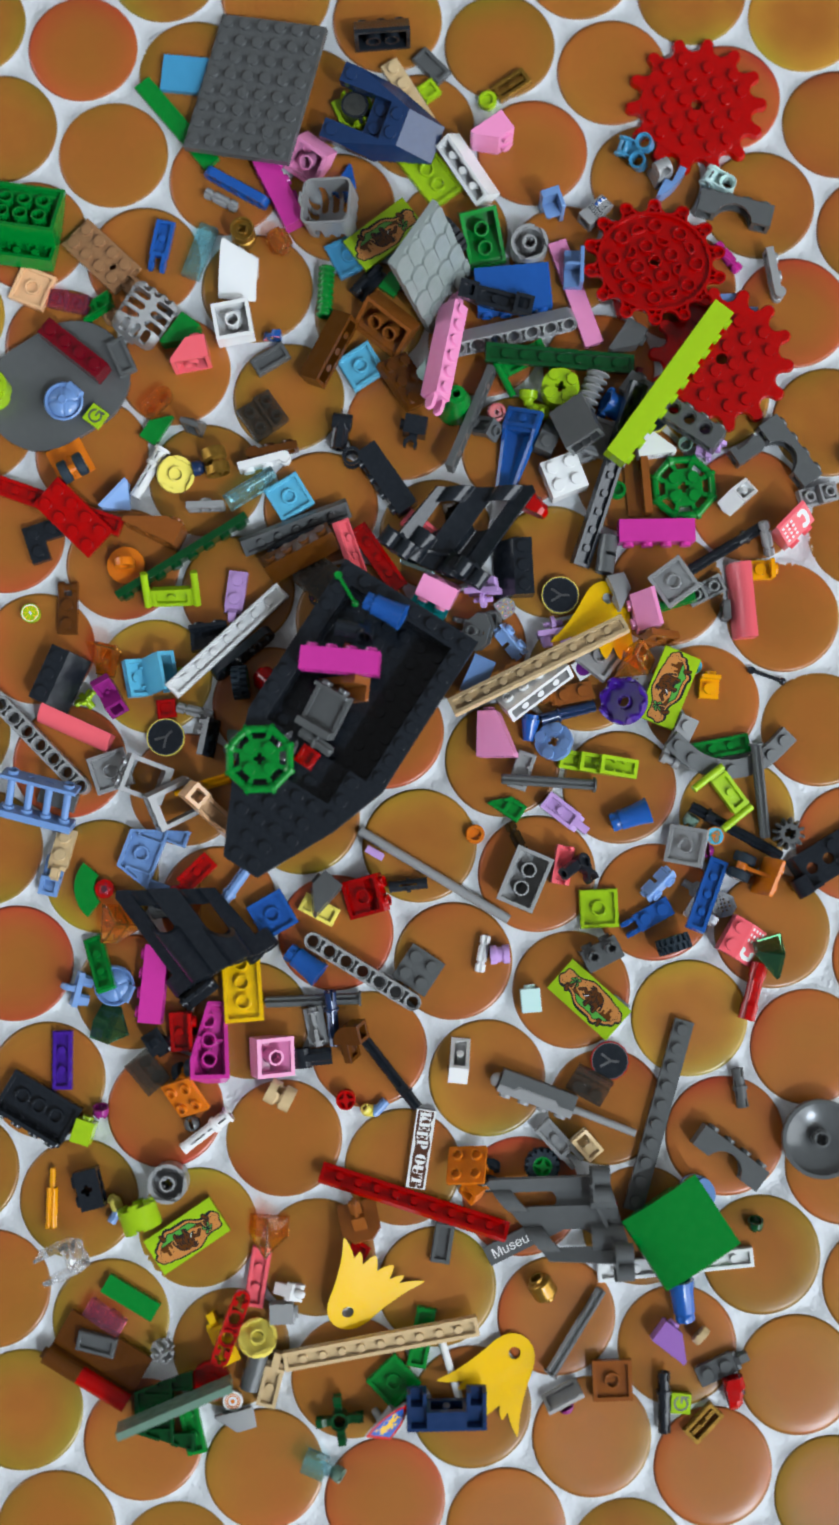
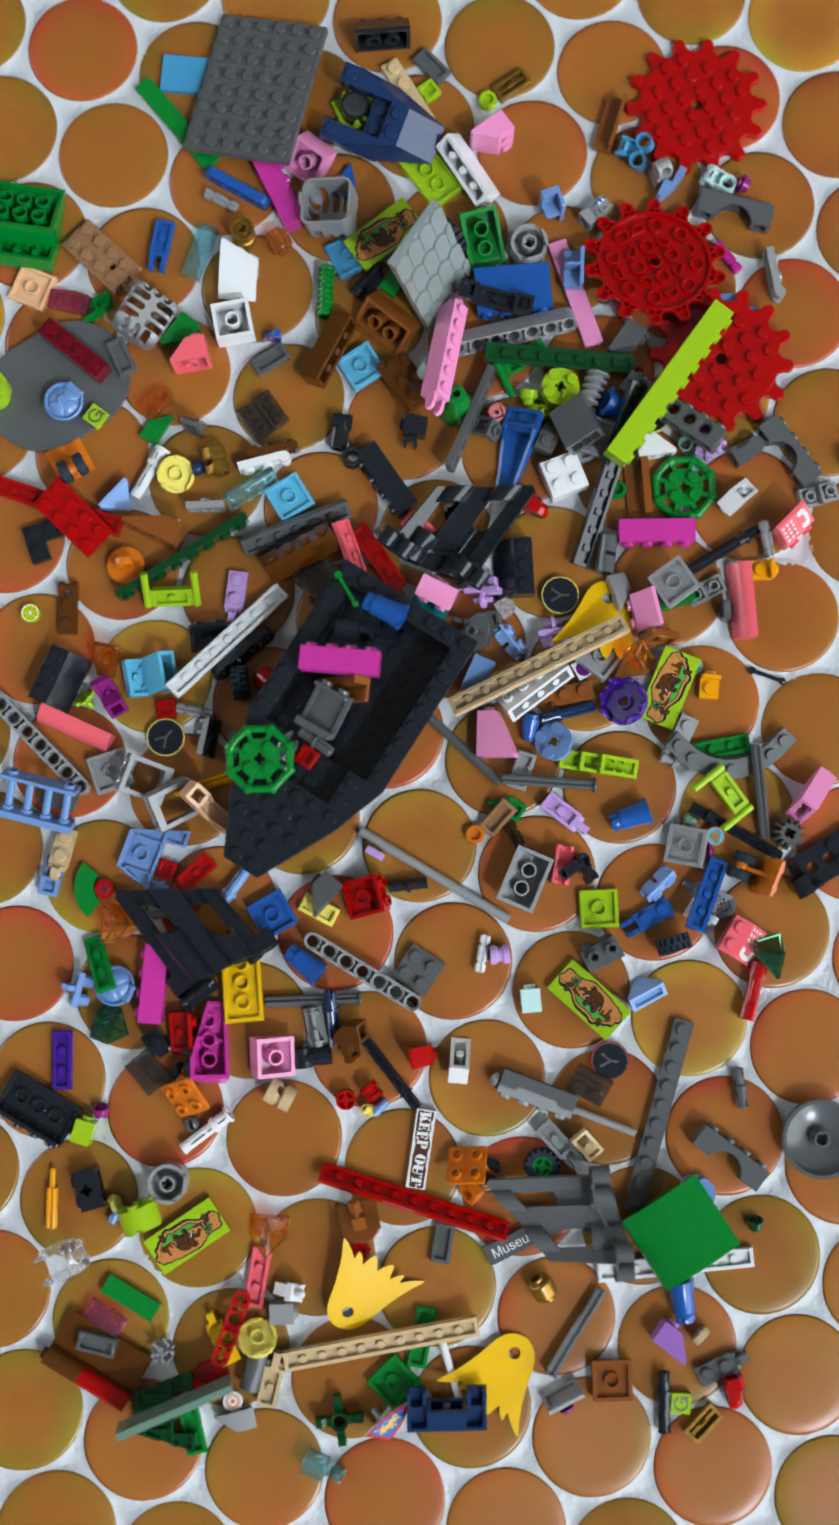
none -> red tile [154,857,179,882]
none -> red wheel [359,1079,383,1104]
none -> red slope [408,1043,438,1070]
none -> dark grey piece [428,715,501,786]
none -> medium nougat tile [479,797,518,838]
none -> dark orange panel [592,93,628,155]
none -> light blue slope [627,976,668,1012]
none -> magenta plate [735,174,751,193]
none -> bright pink slope [784,766,837,825]

